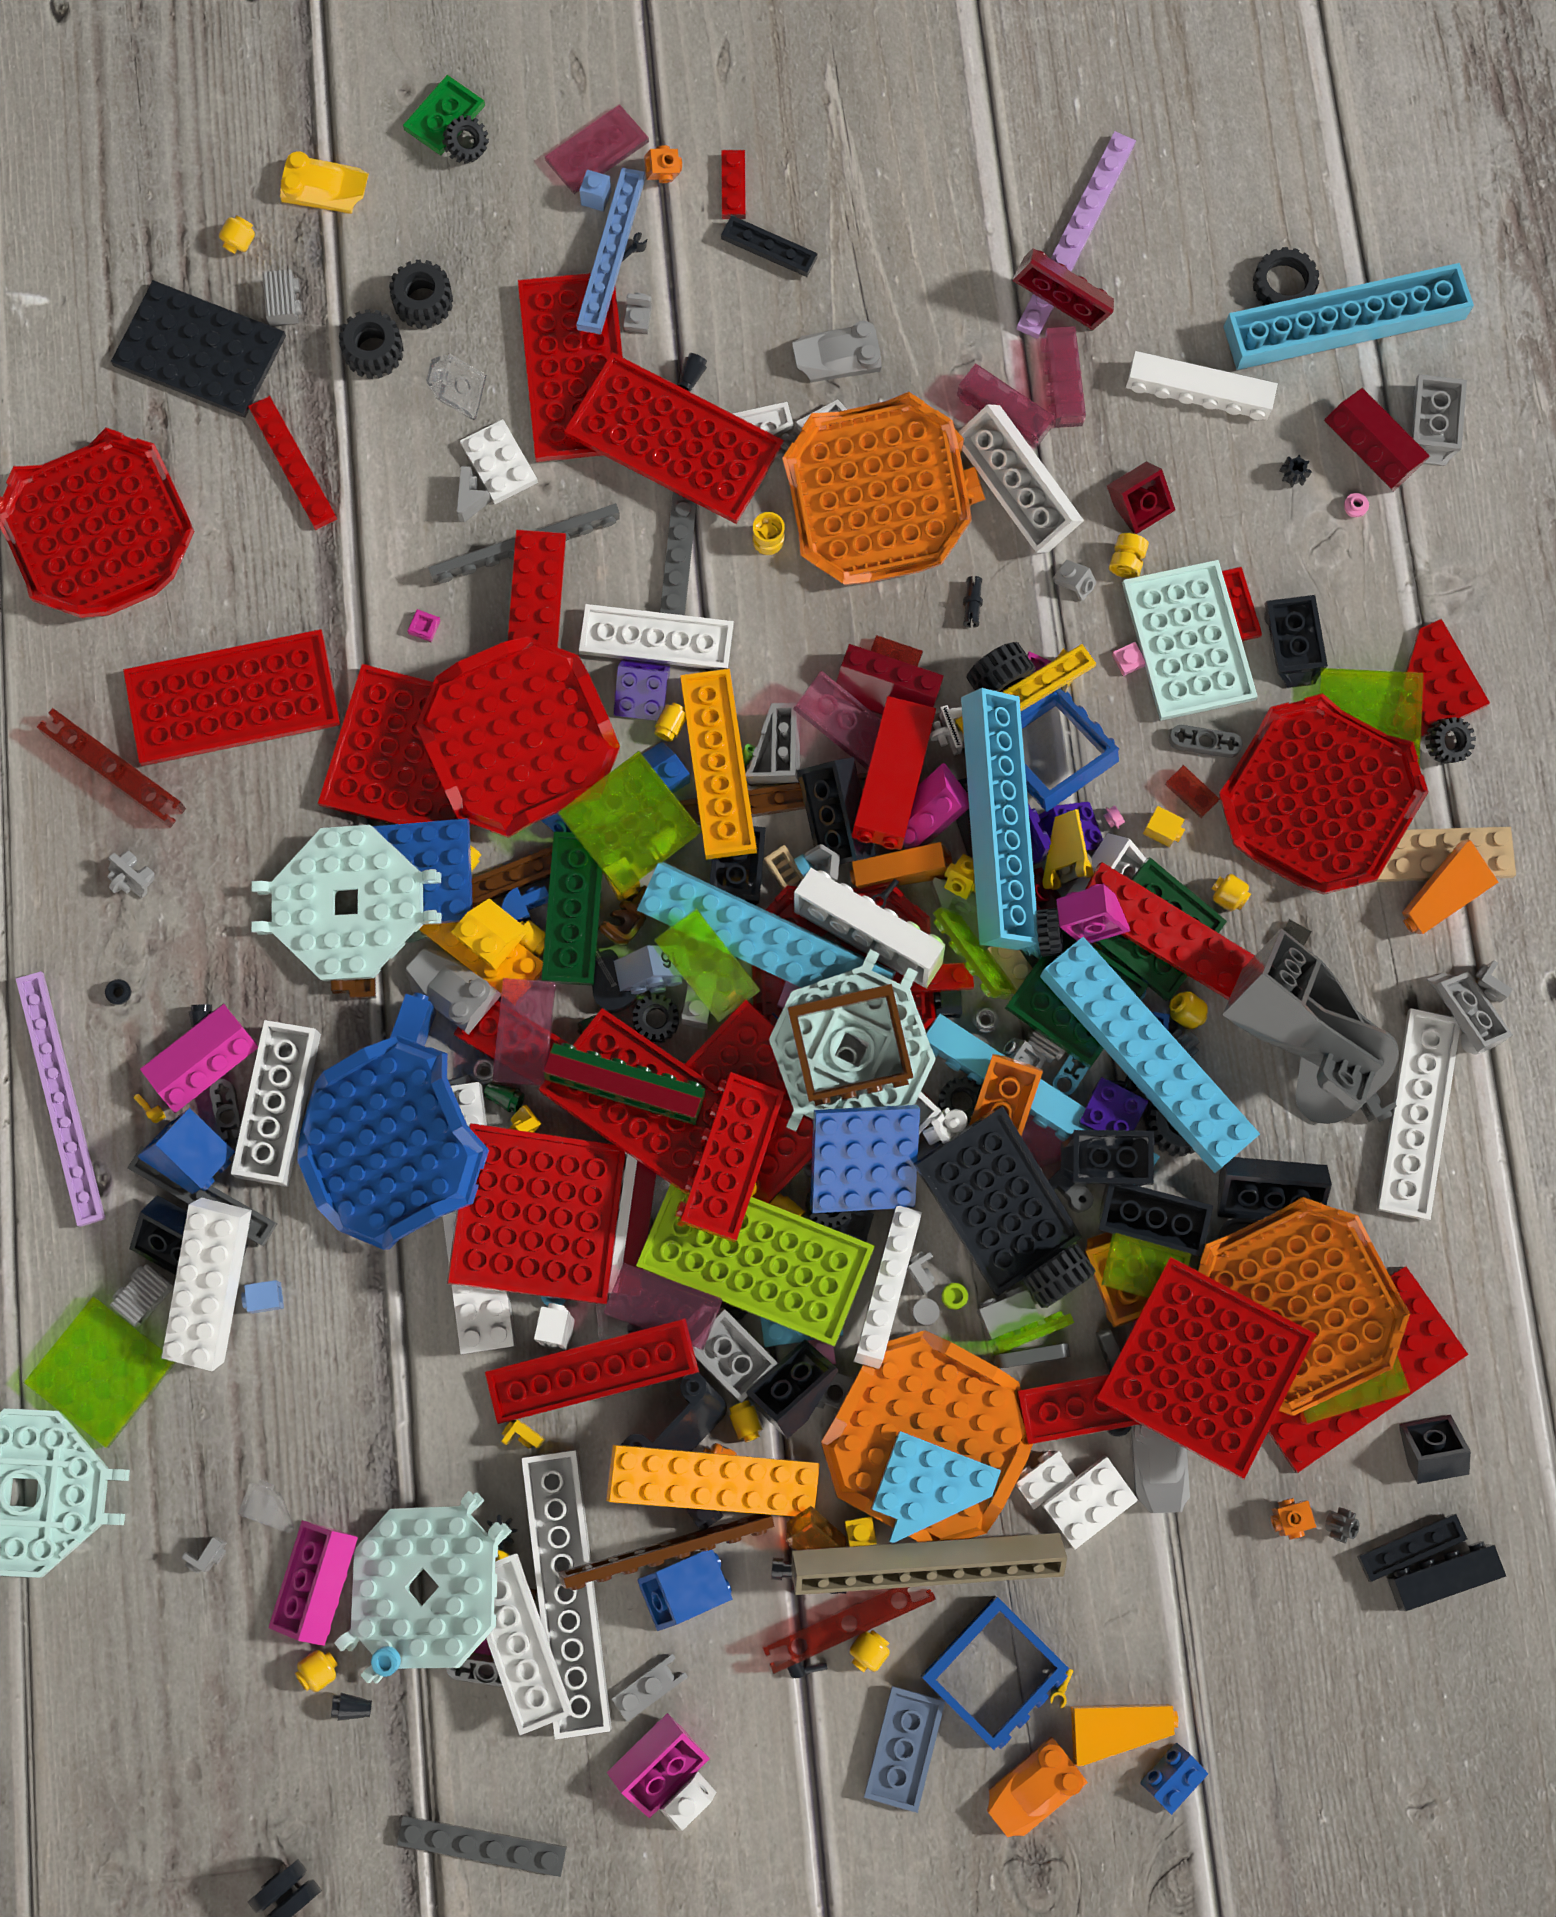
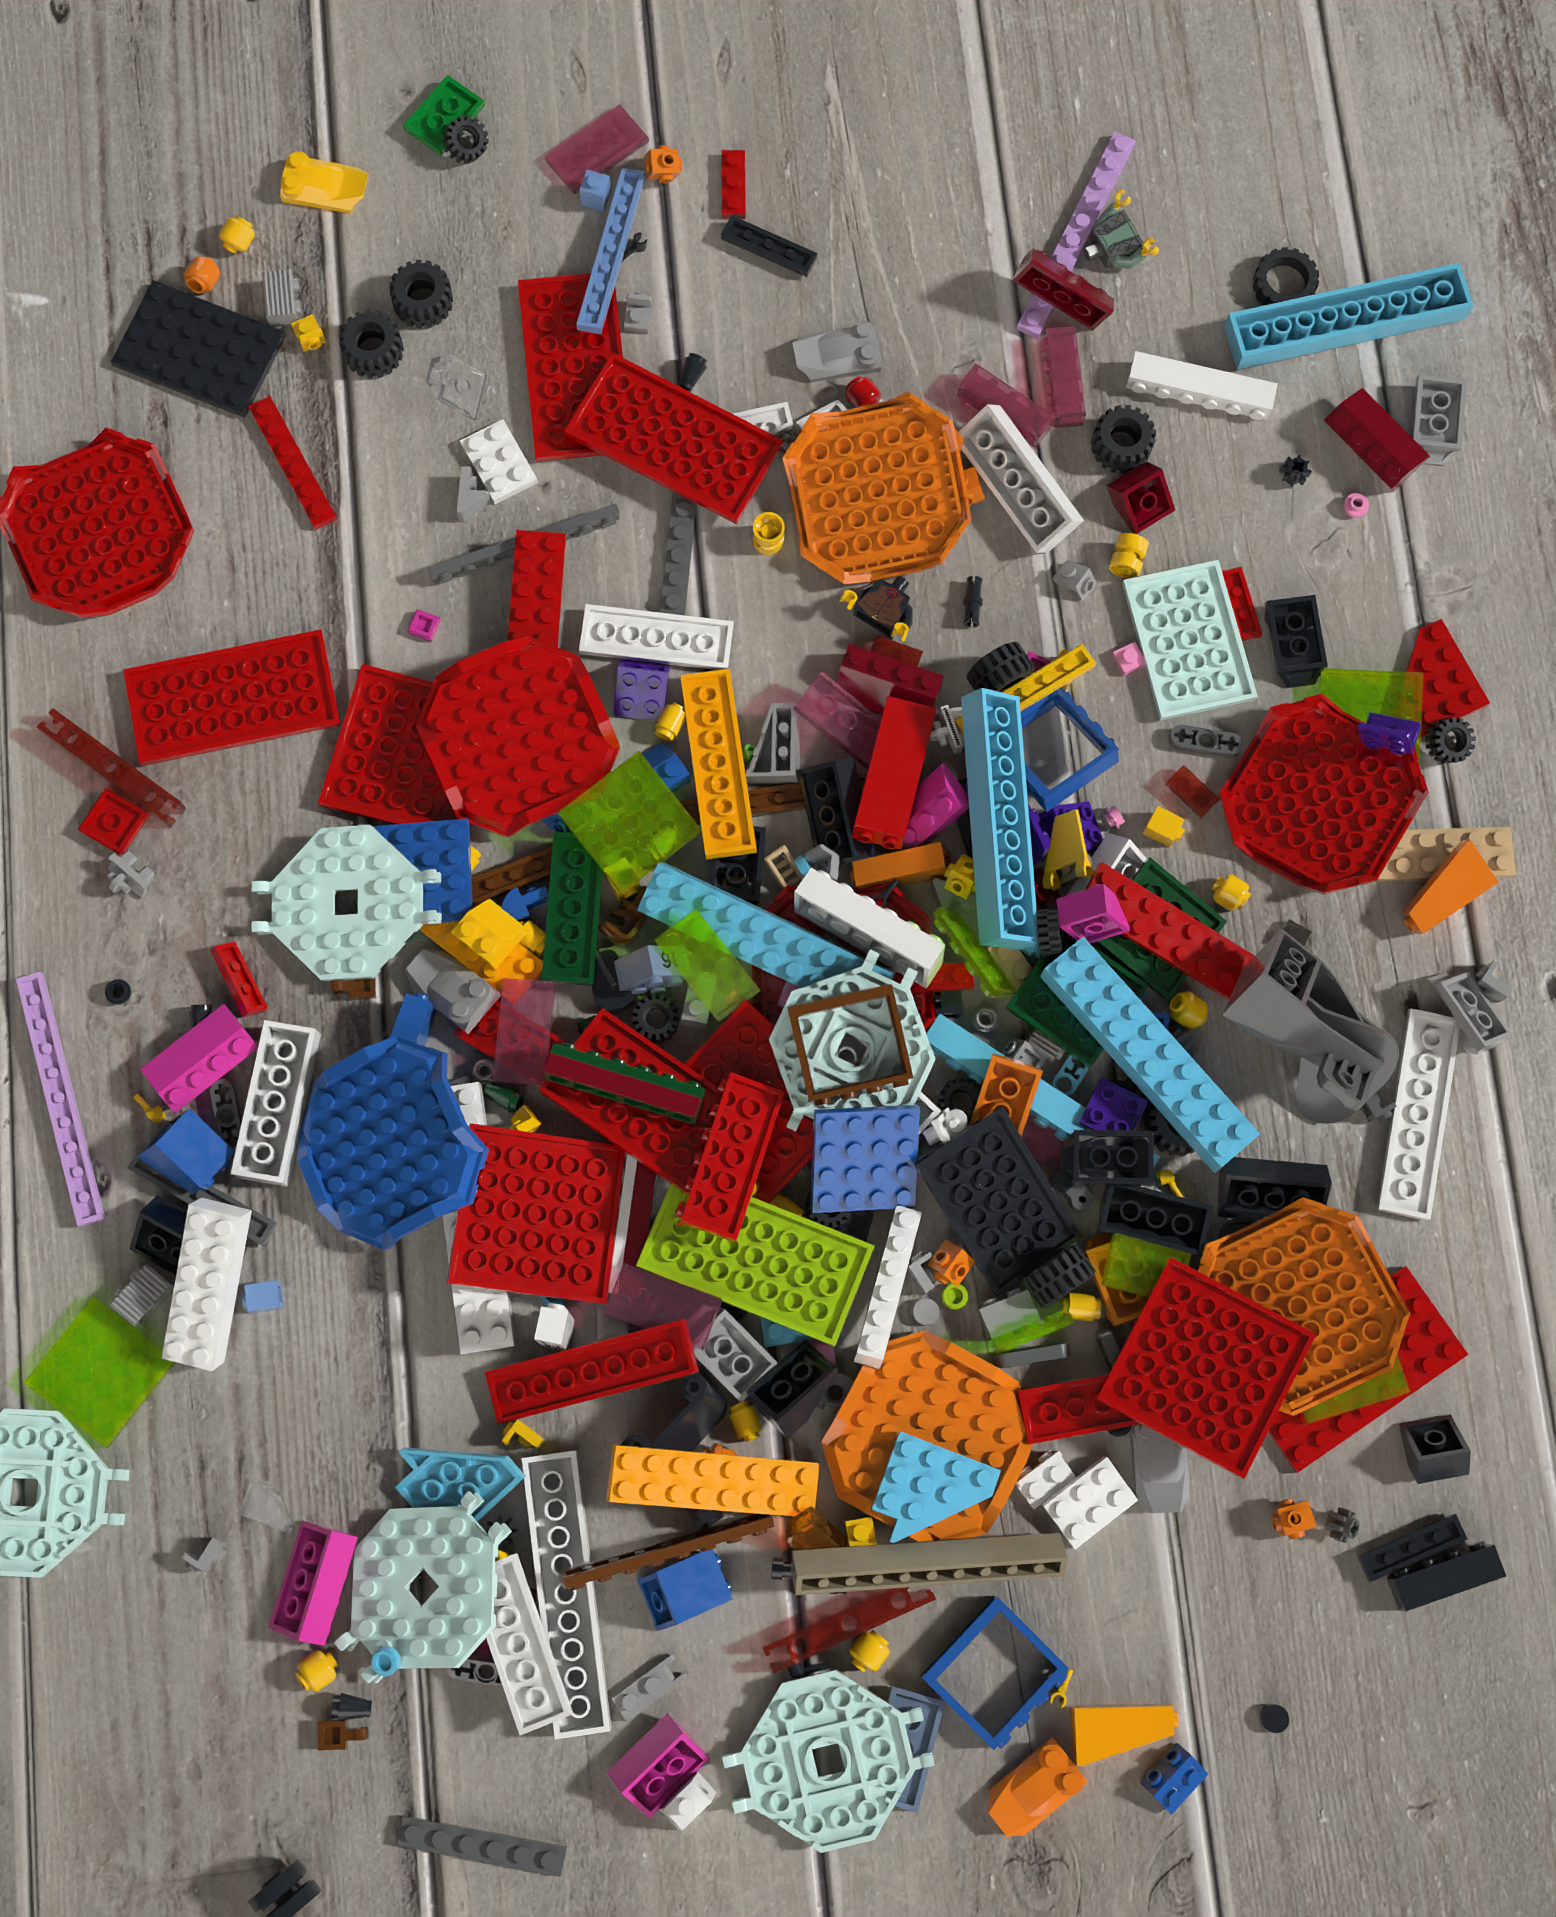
none -> red plate [77,788,150,855]
none -> orange head [184,256,220,293]
none -> red plate [210,942,268,1018]
none -> yellow bracket [291,314,326,352]
none -> reddish brown plate [318,1720,368,1751]
none -> medium azure wing [395,1447,526,1522]
none -> light aqua plate [722,1669,934,1853]
none -> torso [839,576,913,641]
none -> red head [845,376,881,408]
none -> orange brick [927,1239,974,1287]
none -> yellow brick [1062,1293,1101,1321]
none -> torso [1083,190,1159,269]
none -> black tyre [1091,405,1156,474]
none -> yellow hand [1156,1169,1184,1198]
none -> black tile [1260,1704,1289,1733]
none -> dark purple bracket [1357,712,1421,755]

